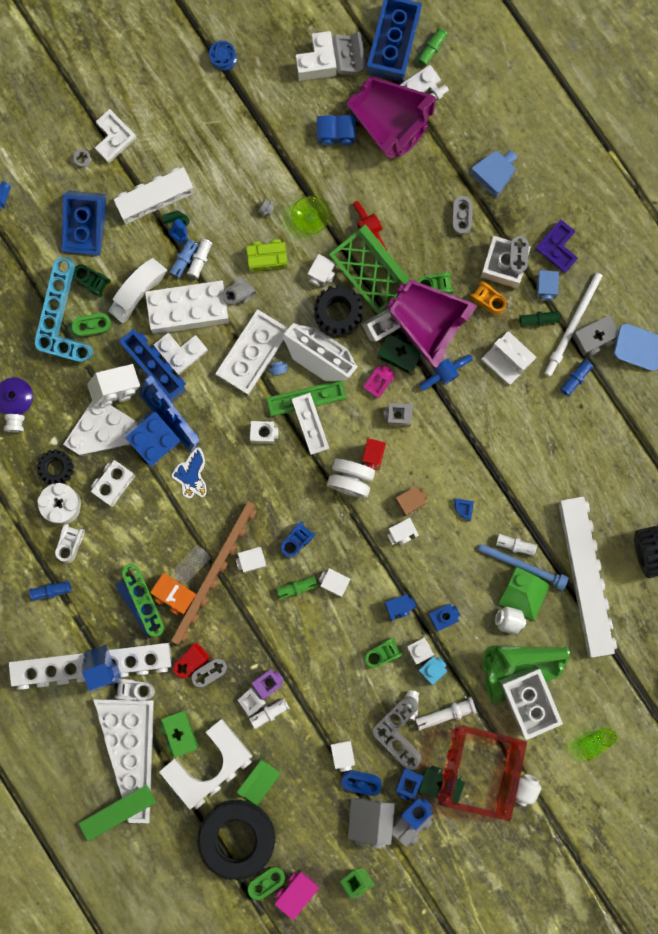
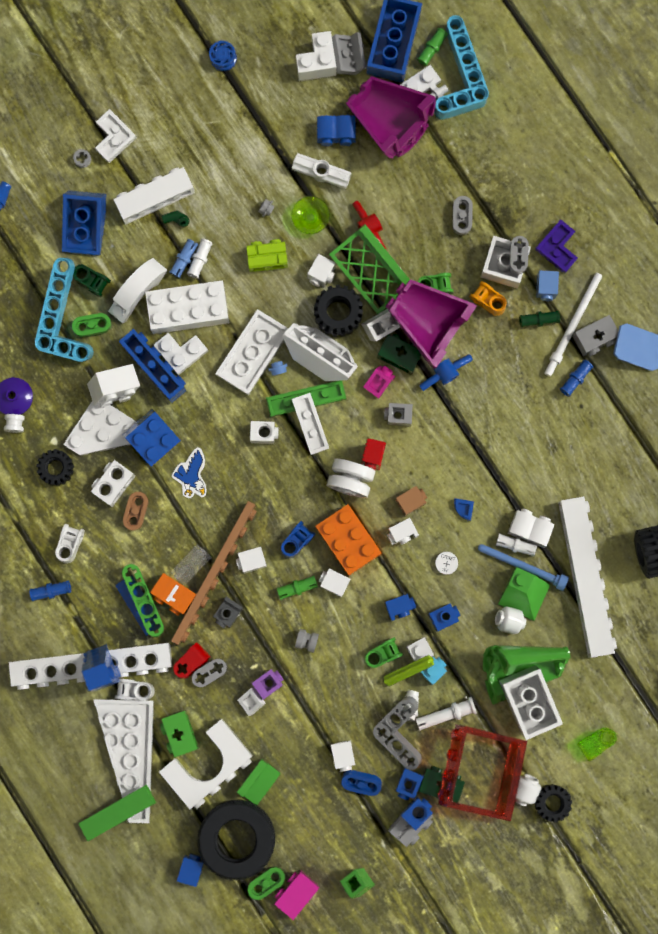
white brick [38,483,81,525] -> none
blue wing [139,375,200,452] -> none
blue tile [168,219,188,246] -> none
light grey piece [222,277,256,304] -> none
white pin [249,698,290,730] -> none
light grey brick [348,798,395,849] -> none
medium blue torso [470,150,517,198] -> none
white bracket [481,331,537,386] -> none
none -> medium nougat plate [123,492,149,531]
none -> blue brick [177,853,204,887]
none -> dark grey brick [213,596,244,629]
none -> white piece [292,153,352,189]
none -> light grey wheel [295,629,319,653]
none -> orange brick [315,504,382,577]
none -> lime axle [384,655,434,686]
none -> medium azure beam [434,15,489,120]
none -> white piece [435,552,458,575]
none -> white brick [507,509,555,548]
none -> black tyre [535,784,572,822]

